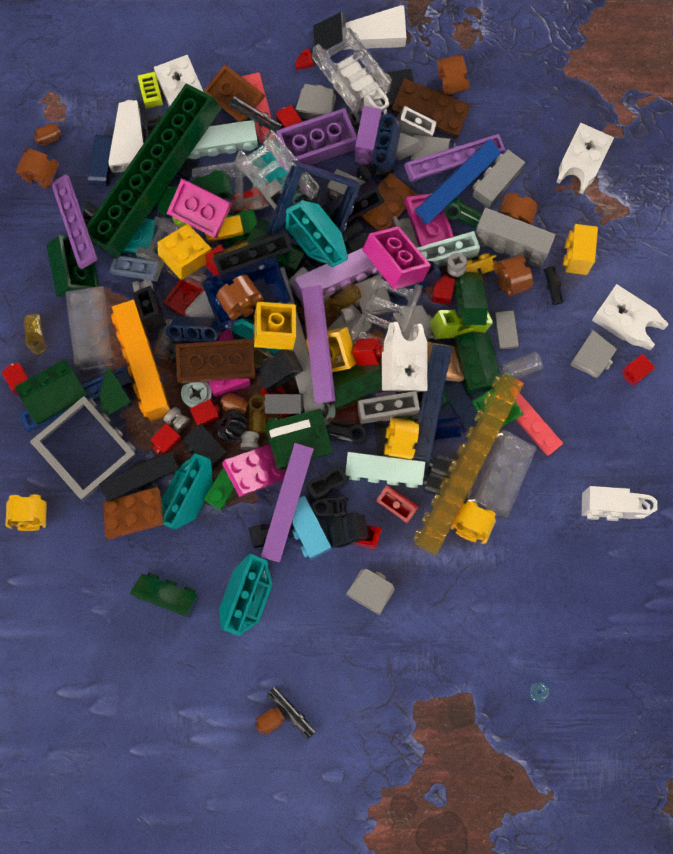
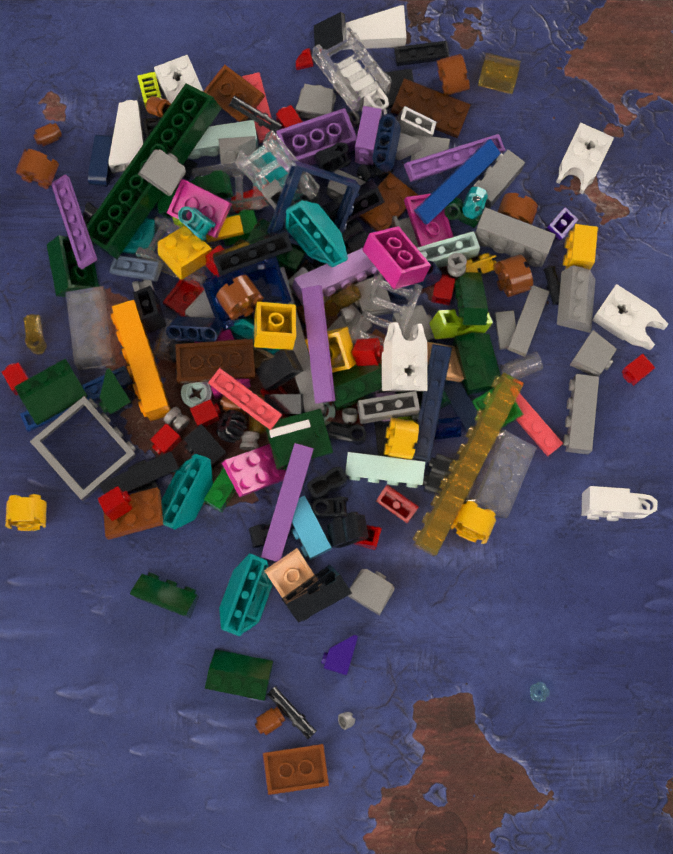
none -> red brick [97,486,133,521]
none -> light grey torso [138,149,186,196]
none -> dark orange brick [146,96,171,118]
none -> teal piece [178,207,216,240]
none -> dark green slope [204,649,273,701]
none -> coral tile [208,368,282,430]
none -> light grey slope [218,136,256,165]
none -> dark orange plate [263,744,329,795]
none -> light nougat tile [264,548,314,598]
none -> black wedge [282,564,352,623]
none -> black piece [314,142,352,172]
none -> dark purple slope [321,635,358,676]
none -> light grey hinge [338,712,356,730]
none -> light grey hinge [342,408,358,424]
none -> black tile [394,41,450,66]
none -> teal rock [462,187,488,220]
none -> clear yellow slope [478,53,521,94]
none -> light grey tile [507,285,549,357]
none -> dark purple slope [545,207,578,241]
none -> light grey slope [557,265,596,333]
none -> light grey brick [563,374,599,455]

